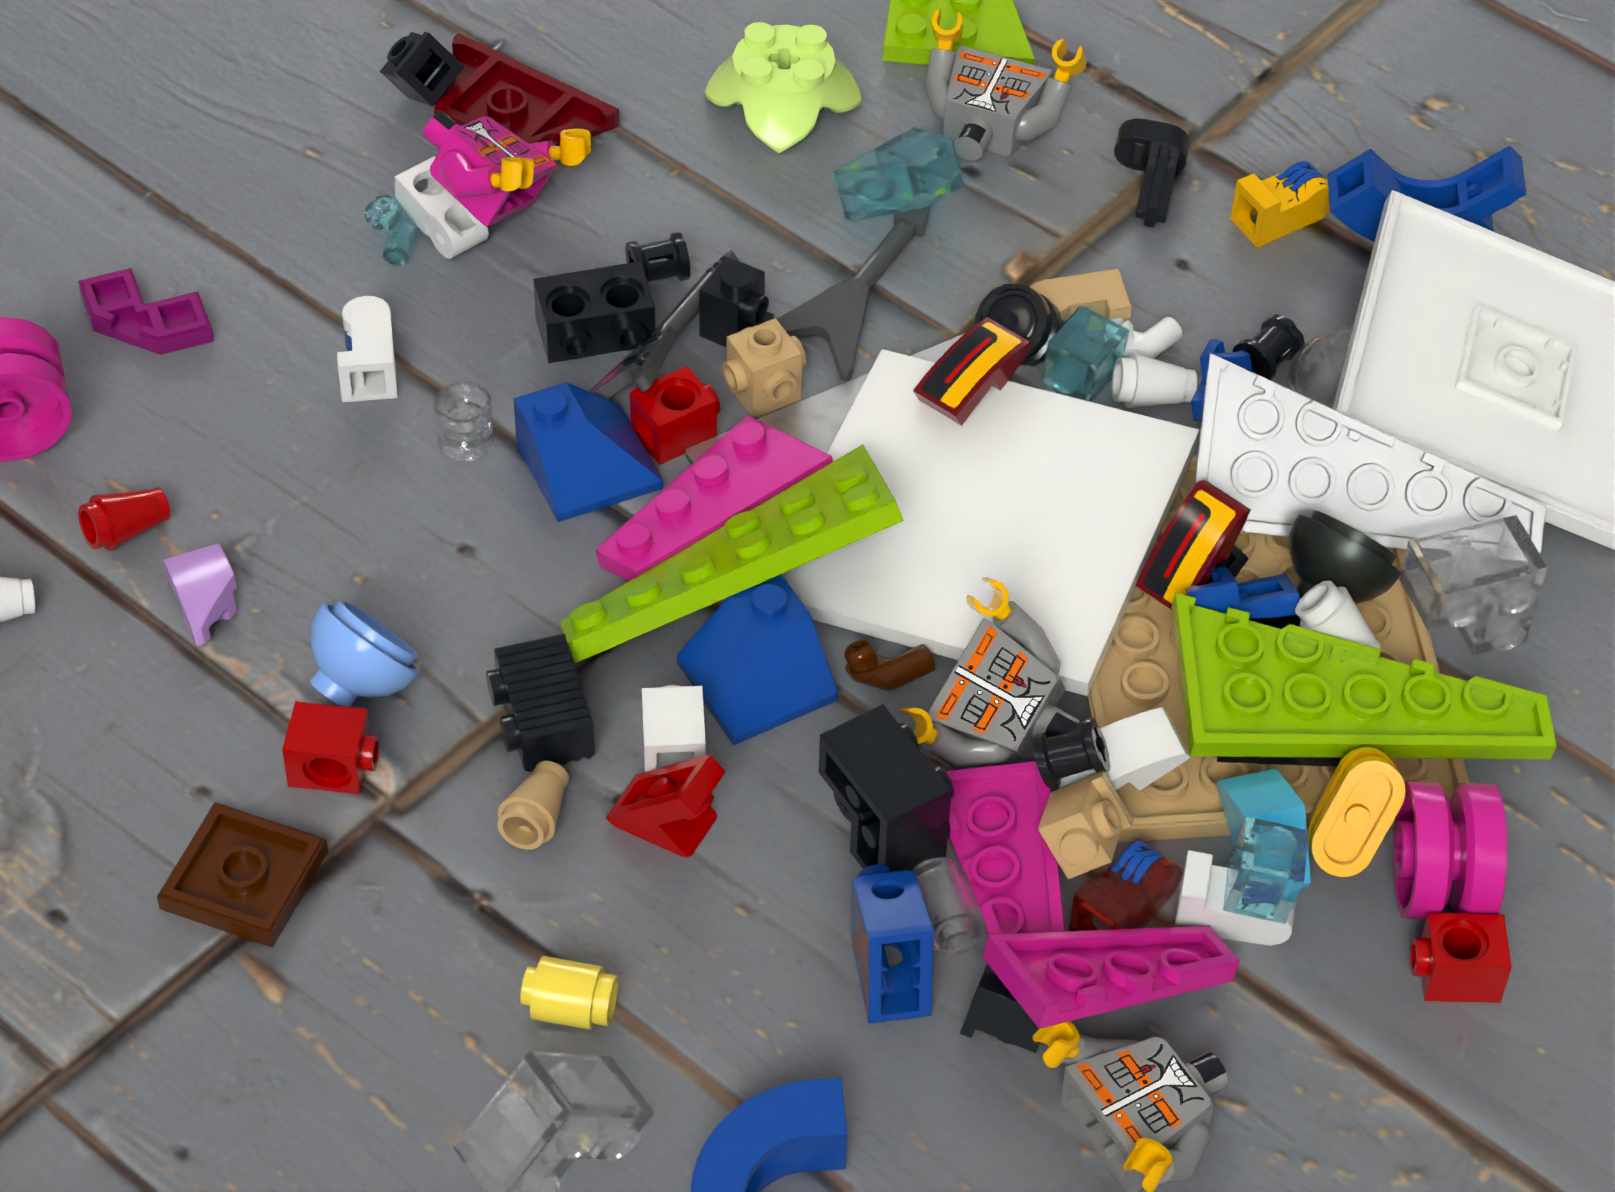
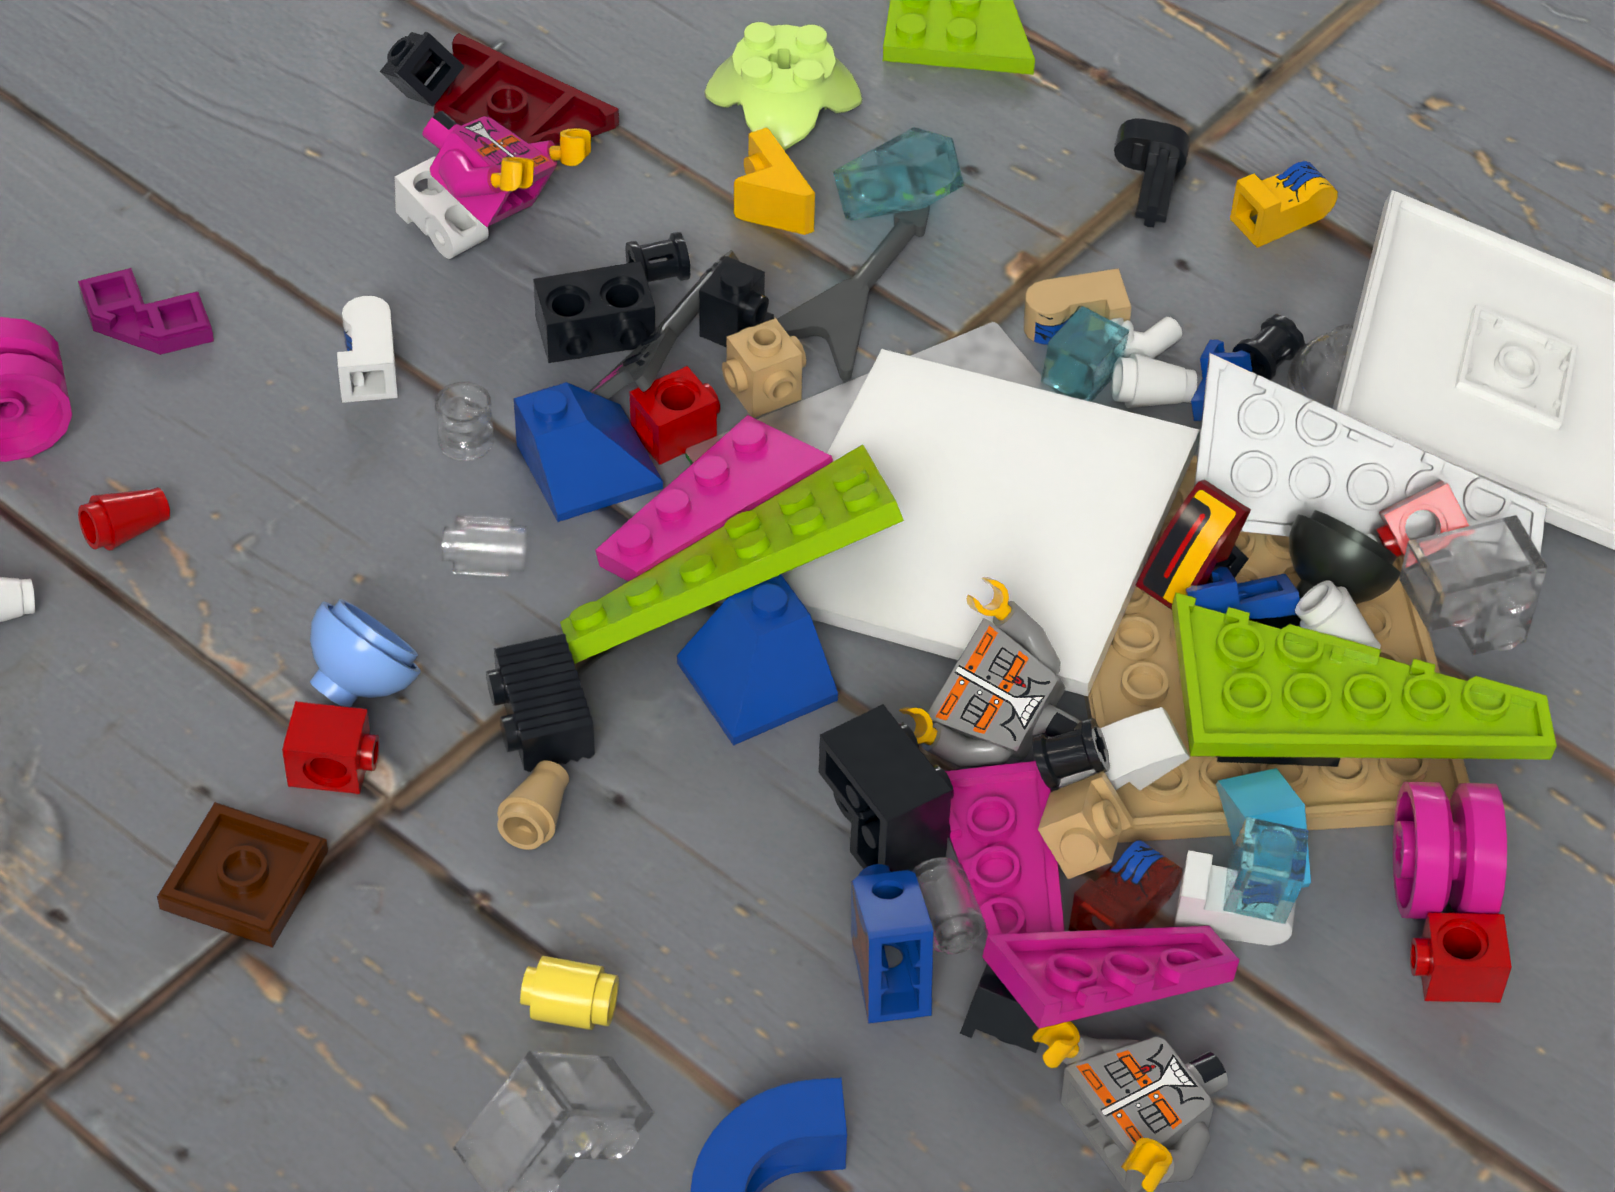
lavender slope [163,543,238,646] -> none
clear light blue arm [364,195,417,266] -> none
red slope [605,754,726,857] -> none
white brick [642,685,706,772] -> none
reddish brown arm [844,640,935,691] -> none
slope [913,317,1033,426] -> none
light grey torso [925,9,1087,161] -> none
black wheel [975,283,1062,367] -> none
yellow brick [1306,747,1406,877] -> none
blue arch [1328,146,1526,242] -> none
none -> clear brick [442,515,528,577]
none -> yellow slope [734,127,815,235]
none -> brick [1376,480,1475,568]

